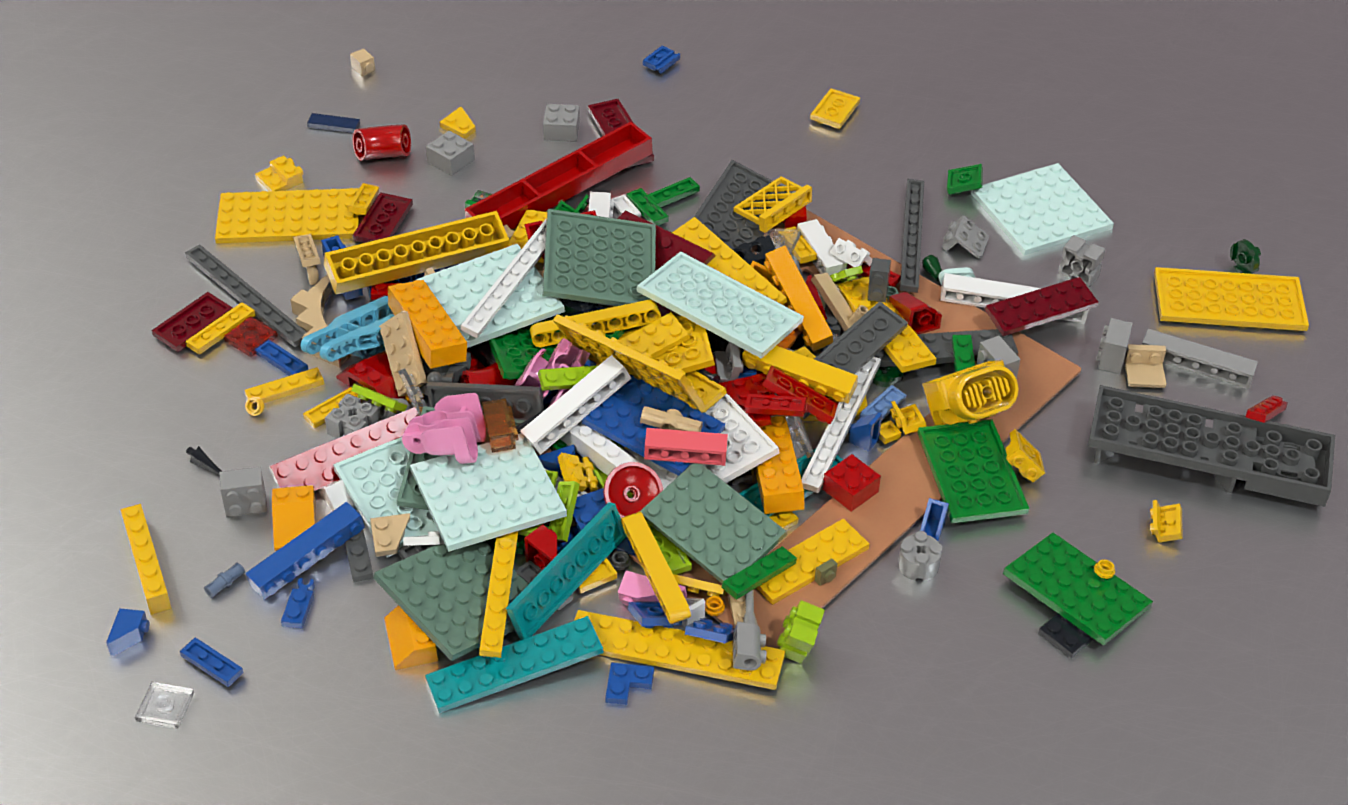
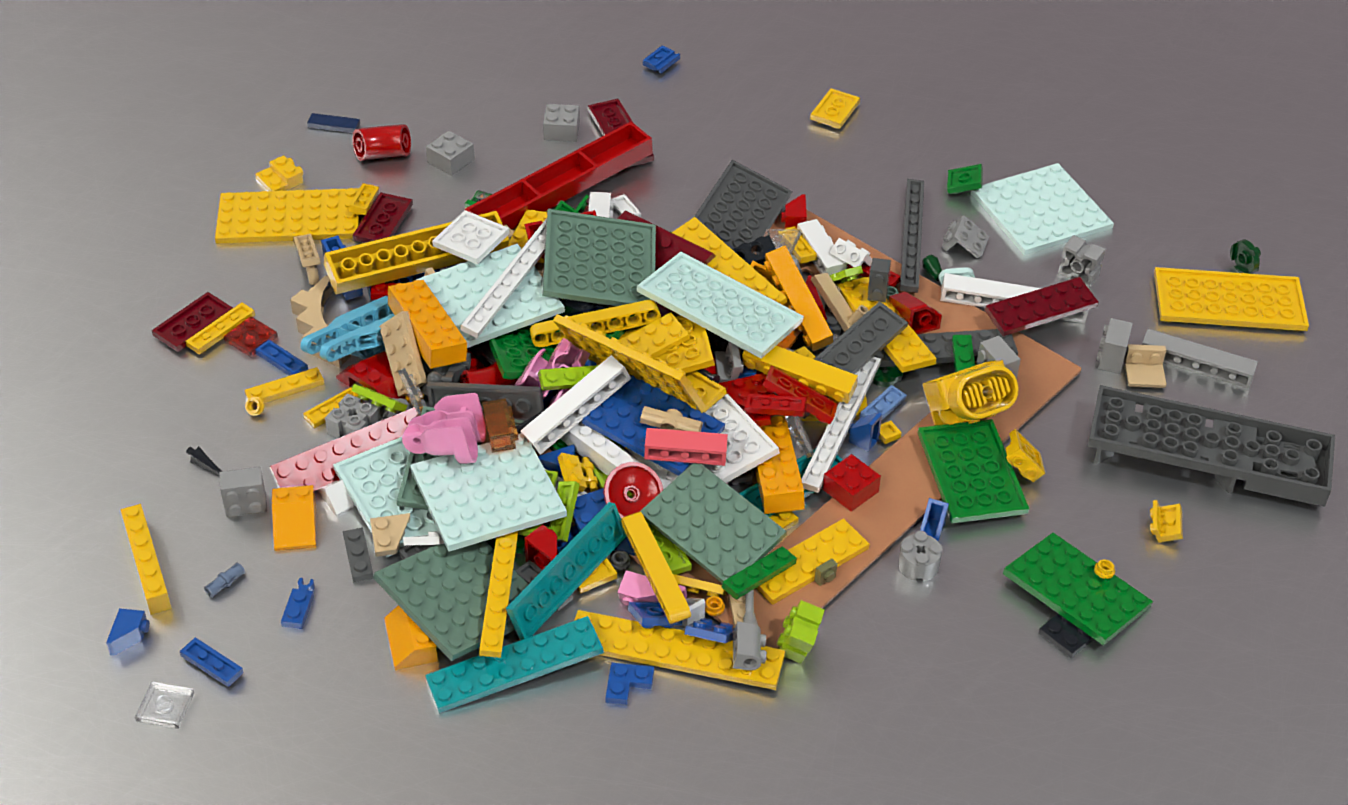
dark grey plate [185,244,307,348] -> none
blue brick [245,502,365,600] -> none
tan brick [350,48,375,76] -> none
yellow wing [439,107,476,139] -> none
green plate [626,188,669,226] -> none
green plate [648,177,700,208] -> none
yellow fence [734,176,812,233] -> none
yellow bracket [890,401,927,435] -> none
red plate [1246,396,1288,423] -> none
none -> white plate [432,210,510,265]

